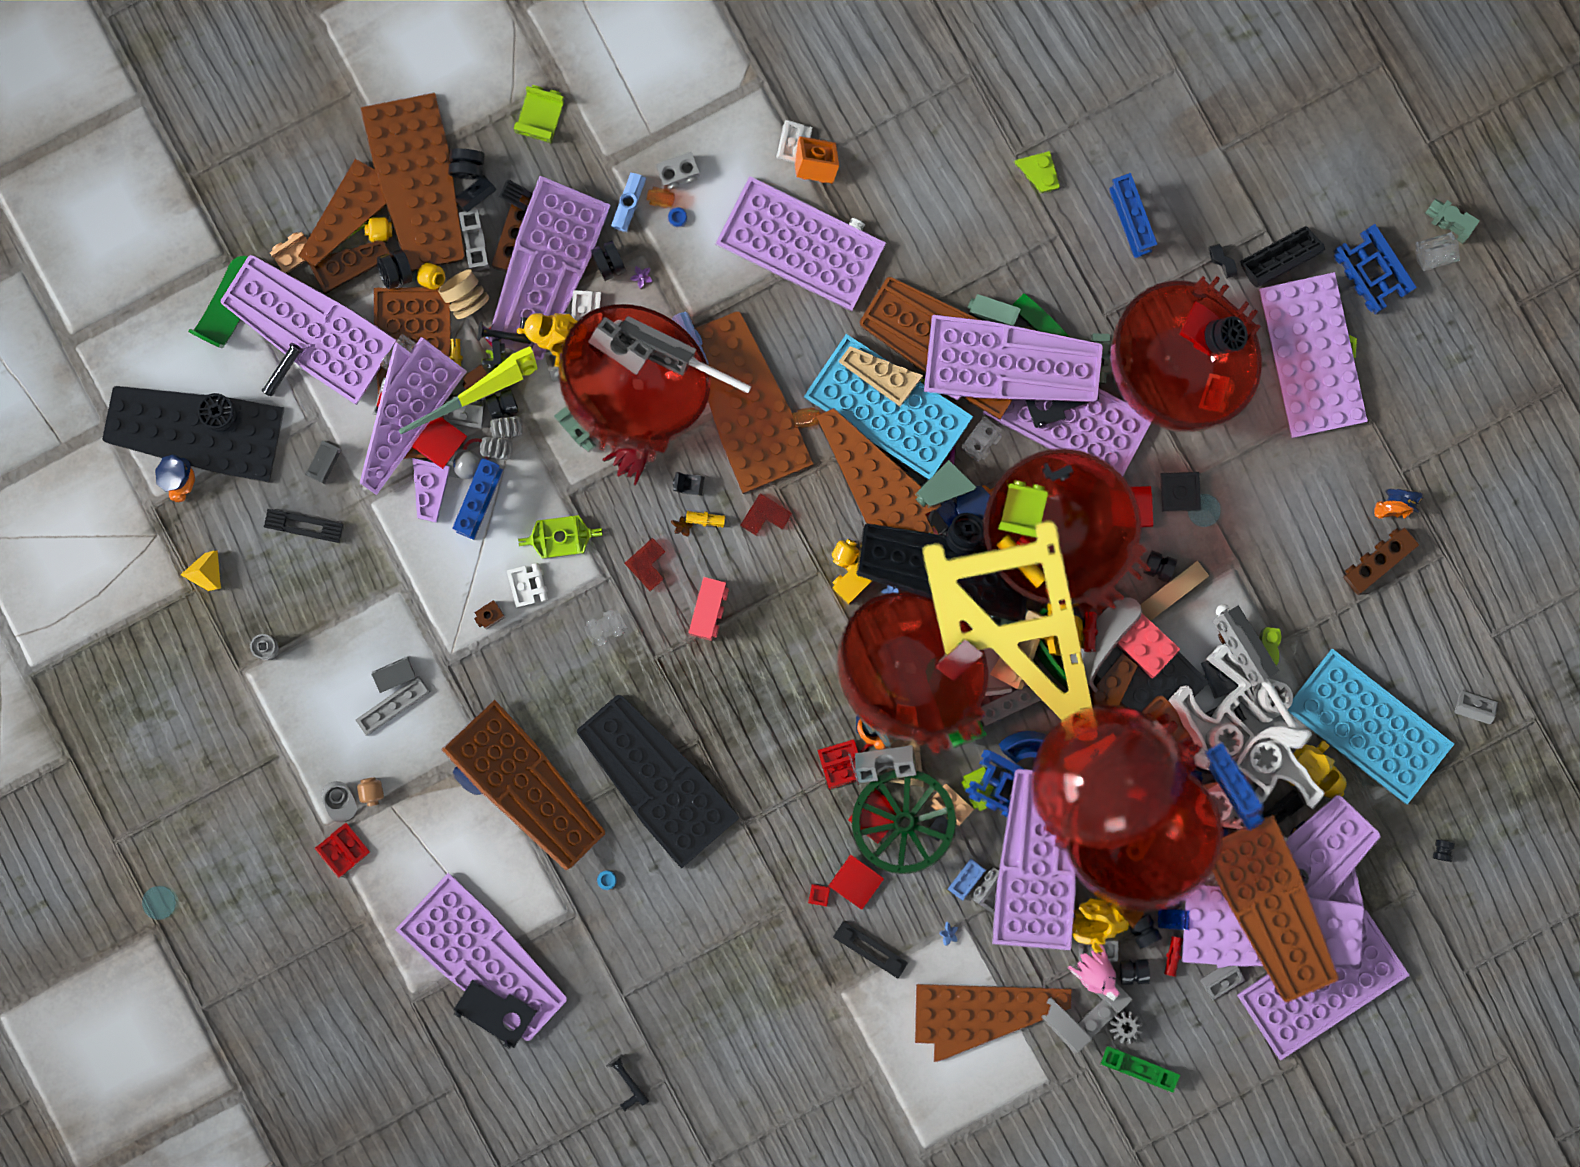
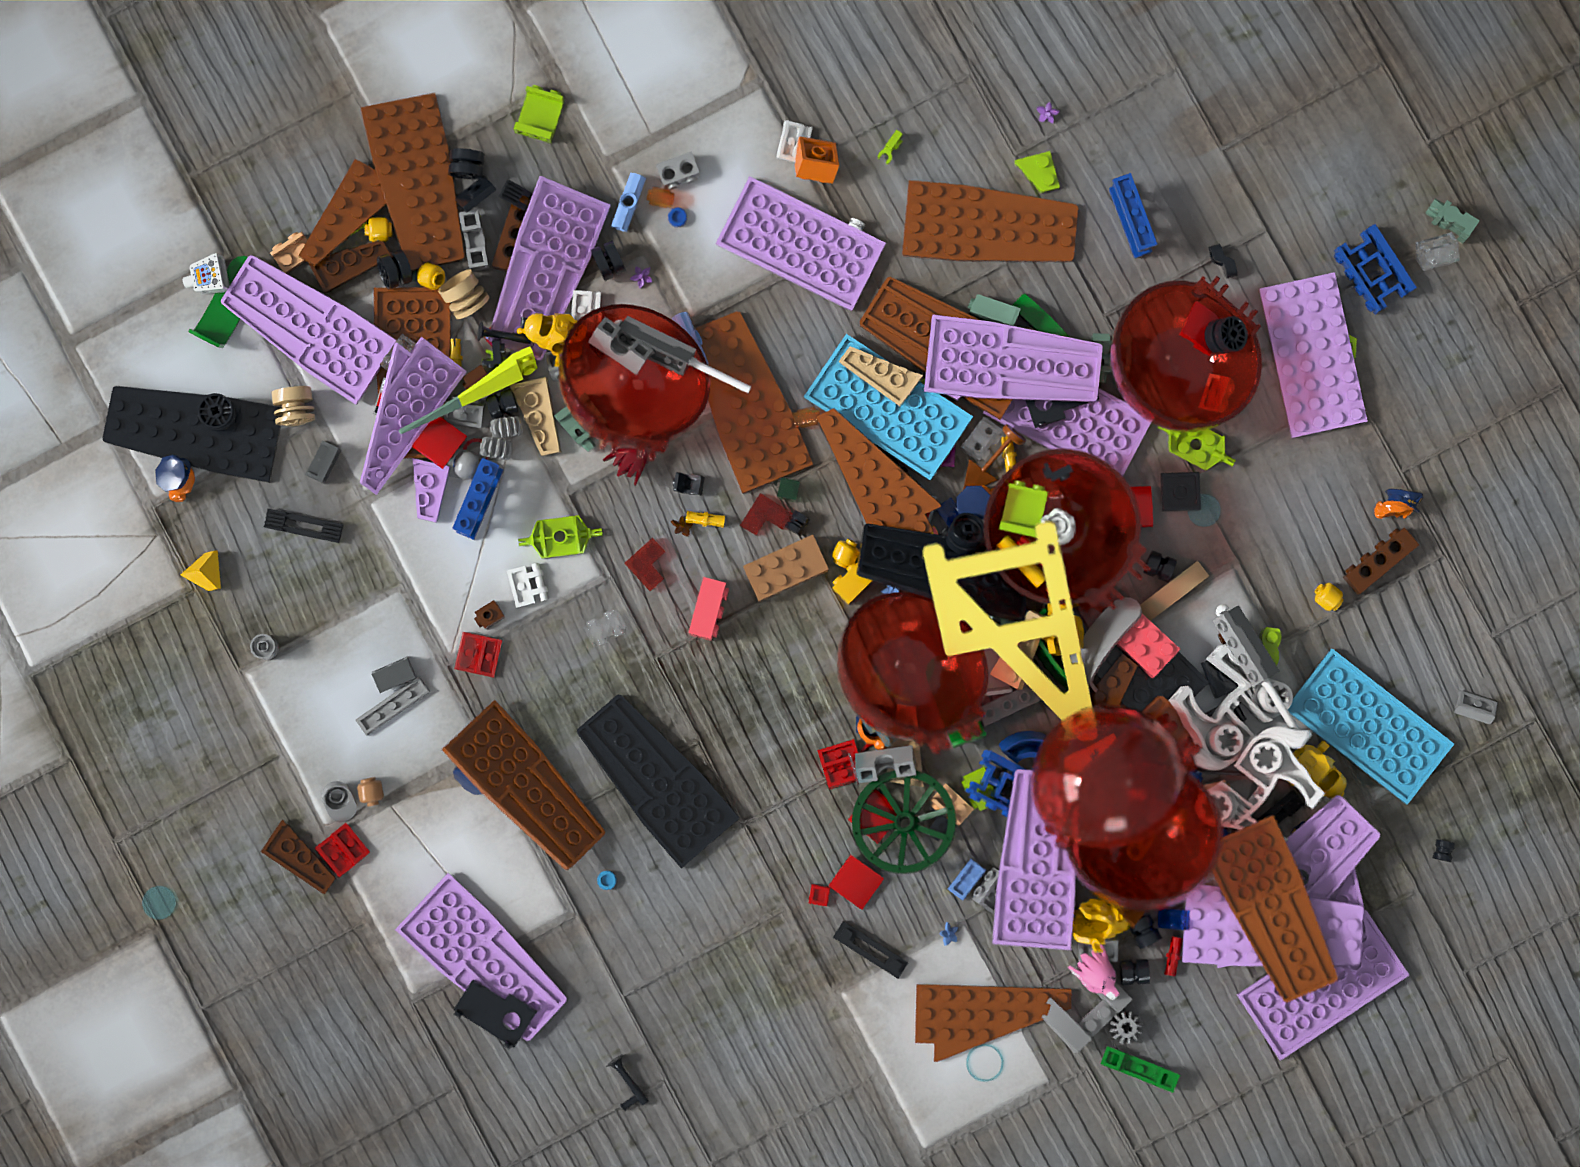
black pin [262,343,303,397] -> none
sand green slope [915,460,976,508] -> none
dark red piece [935,639,983,681] -> none
red pin [1083,612,1098,652] -> none
light grey slope [1200,965,1245,1001] -> none
blue fence [1205,743,1265,830] -> none
black piece [1240,226,1325,288] -> none
none -> white torso [183,253,230,294]
none -> reddish brown wing [261,819,336,895]
none -> tan wheel [271,386,315,426]
none -> red slope [454,632,502,678]
none -> tan wing [510,377,561,456]
none -> medium nougat brick [743,535,829,602]
none -> clear green brick [777,477,800,503]
none -> black wheel [785,510,811,536]
none -> lime plate [878,129,903,165]
none -> dark orange wing [902,180,1078,262]
none -> dark orange piece [963,424,1026,490]
none -> clear light blue piece [966,1044,1003,1082]
none -> yellow pin [1000,436,1019,475]
none -> medium lavender plant [1037,102,1060,123]
none -> white hair [1041,508,1076,545]
none -> lime plate [1157,417,1236,471]
none -> yellow head [1314,582,1344,611]

